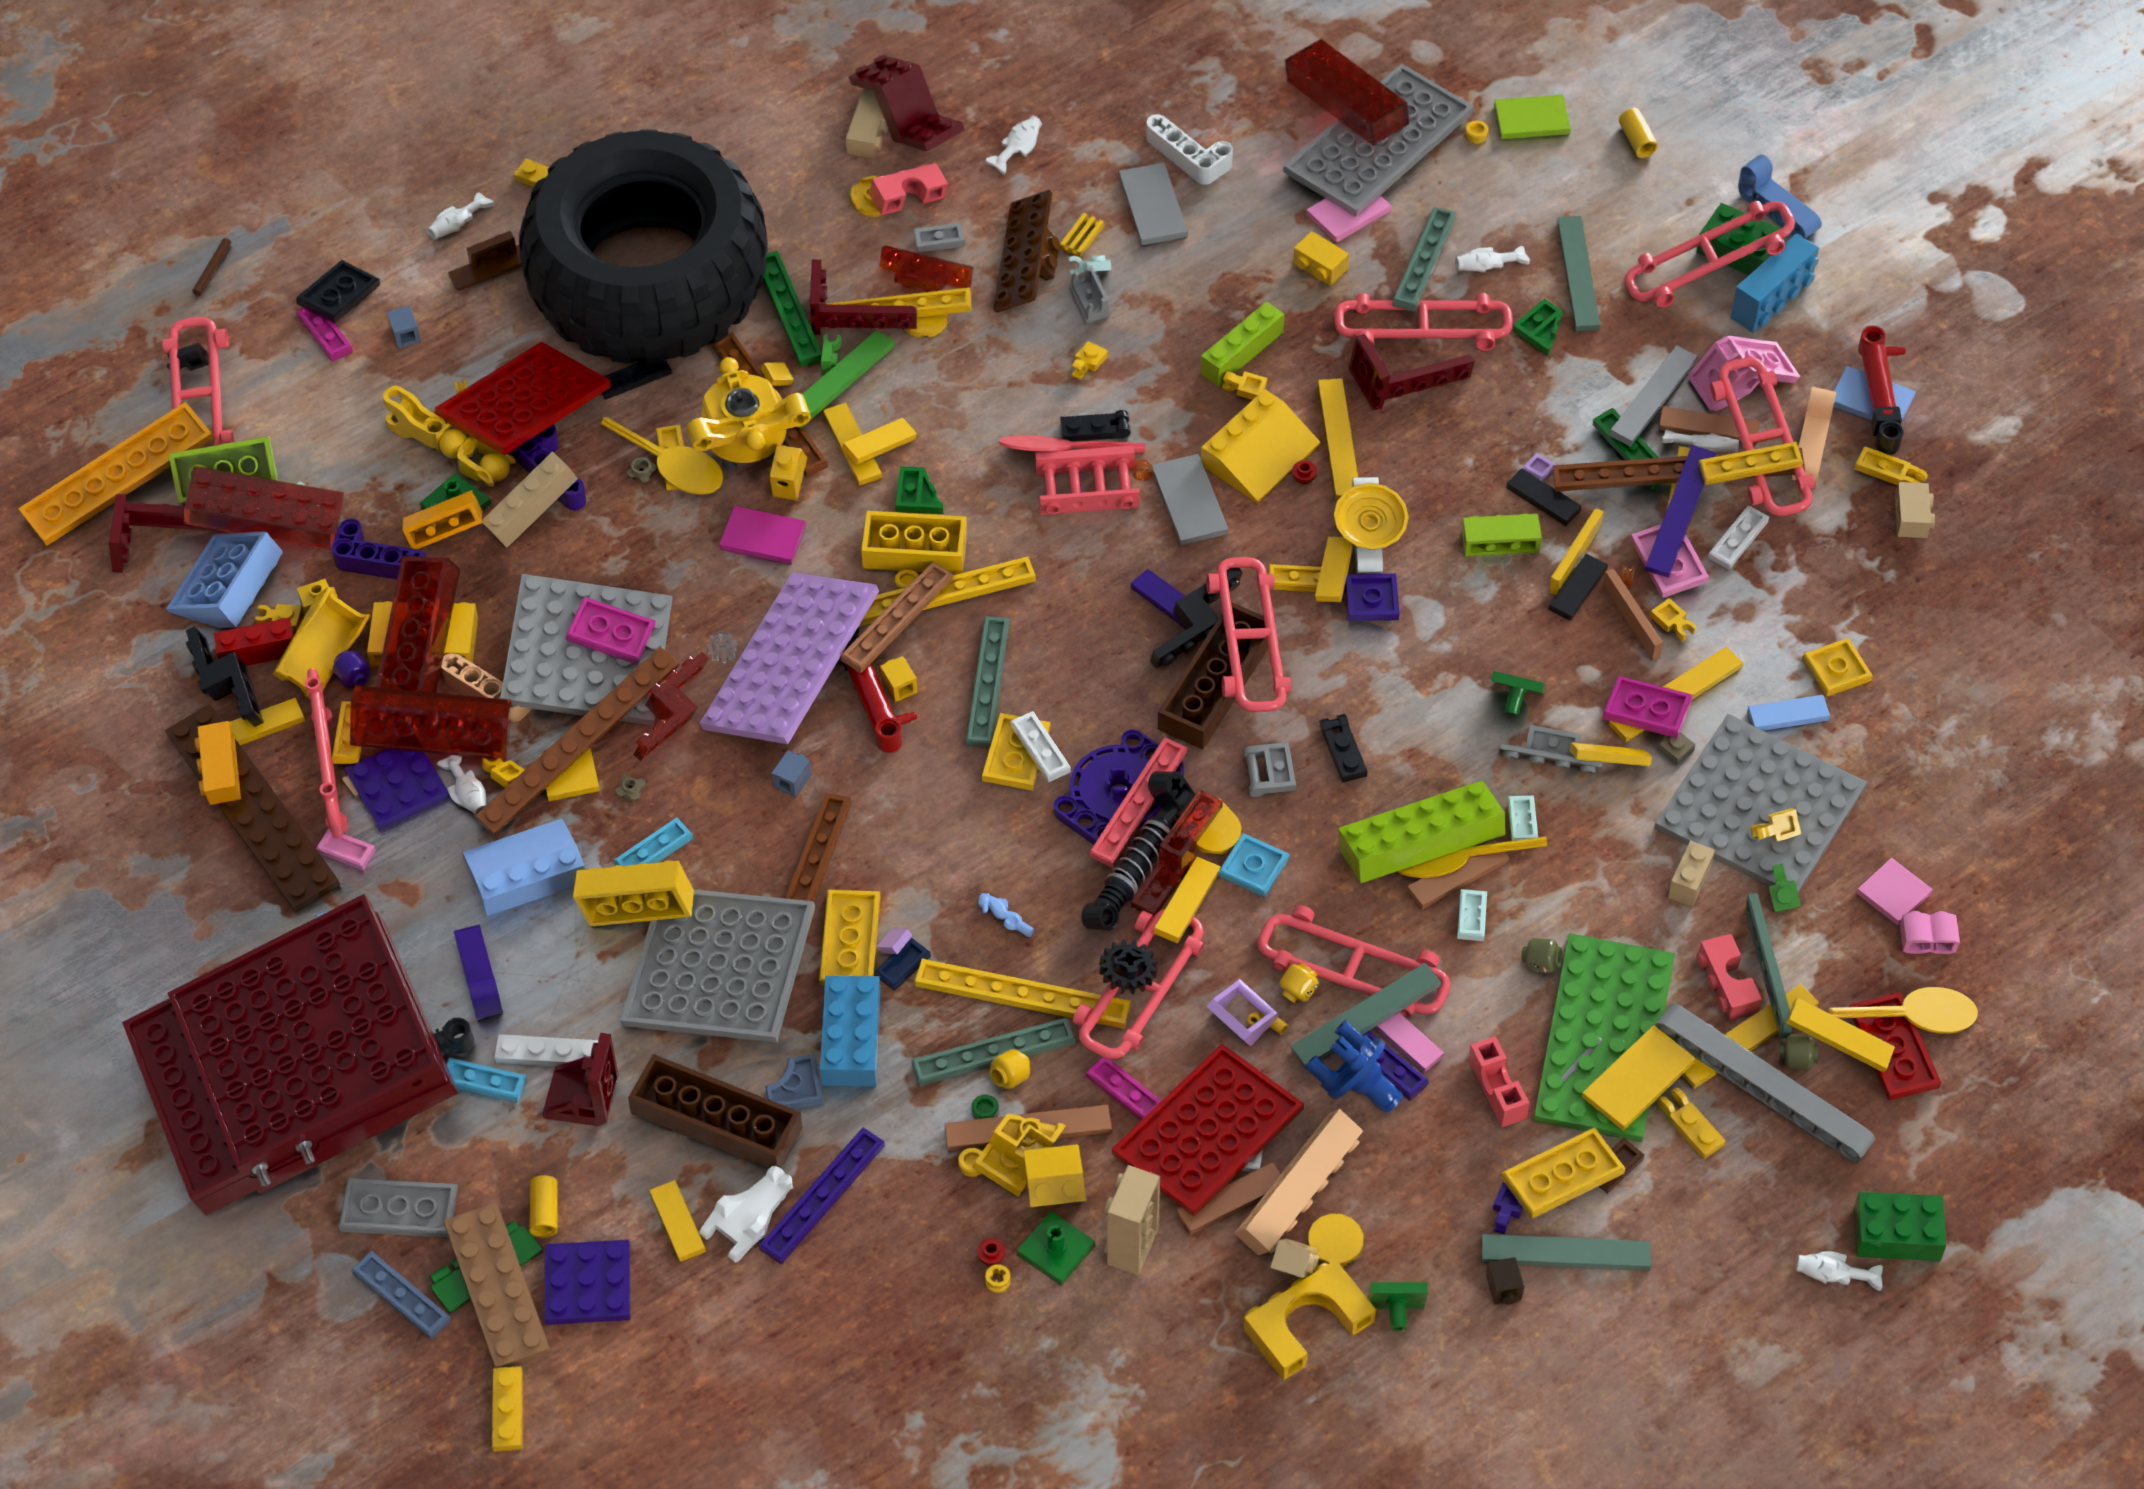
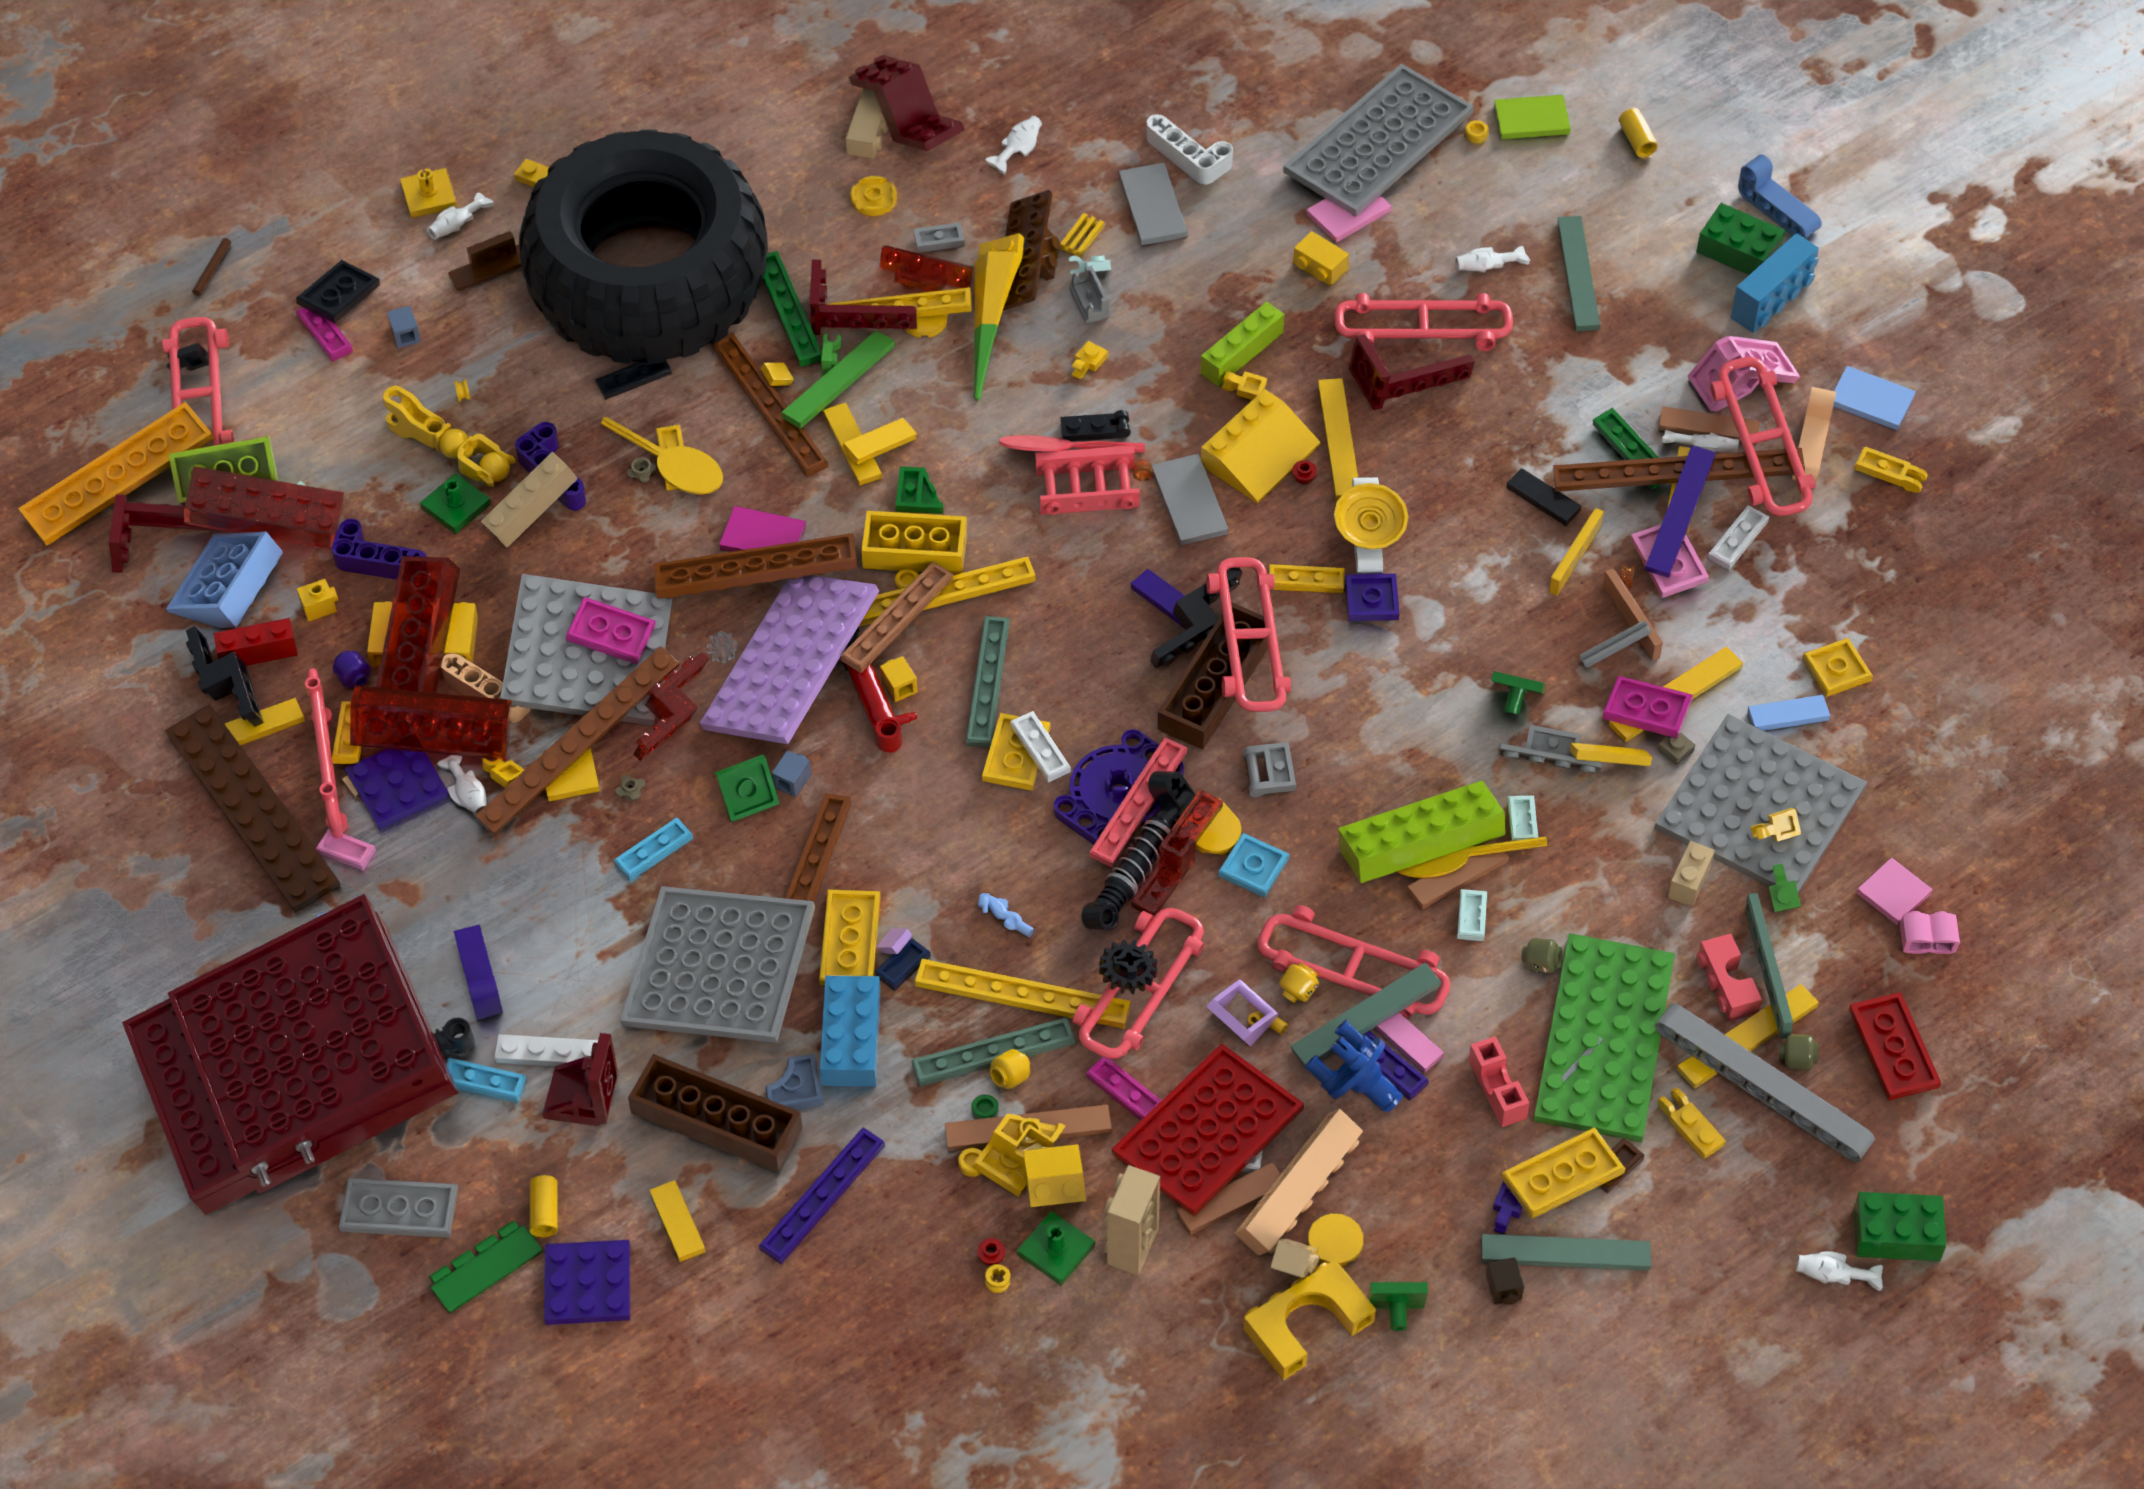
light orange brick [195,721,241,805] -> none
yellow plate [255,604,303,632] -> none
yellow piece [273,587,370,699] -> none
sand blue tile [351,1250,451,1340] -> none
light orange brick [402,490,483,550] -> none
red plate [435,341,611,456] -> none
medium nougat plate [443,1202,550,1368] -> none
light blue slope [463,819,585,916] -> none
yellow plate [492,1366,523,1452] -> none
yellow brick [573,860,694,926] -> none
yellow piece [687,357,811,471] -> none
white animal [699,1166,793,1262] -> none
yellow torso [770,445,807,501] -> none
coral arch [869,163,948,215] -> none
yellow tile [1154,857,1221,944] -> none
clear red brick [1285,39,1409,145] -> none
yellow tile [1315,537,1353,602] -> none
black plate [1320,714,1367,783] -> none
sand green tile [1392,207,1457,312] -> none
lime brick [1461,513,1542,557] -> none
green wing [1512,298,1563,356] -> none
lavender tile [1523,453,1557,482] -> none
black tile [1548,554,1608,621] -> none
yellow tile [1582,1025,1696,1131] -> none
light grey tile [1609,345,1698,447] -> none
coral bar [1624,201,1795,308] -> none
yellow plate [1650,598,1696,641] -> none
yellow tile [1698,442,1803,485] -> none
yellow tile [1786,997,1895,1072] -> none
yellow piece [1829,987,1978,1034] -> none
red piece [1858,325,1906,455] -> none
tan brick [1895,482,1935,538] -> none
none -> yellow tile [400,168,457,218]
none -> dark orange plate [654,533,857,599]
none -> green tile [715,755,780,822]
none -> yellow plate [974,233,1024,401]
none -> light grey axle [1580,620,1651,667]

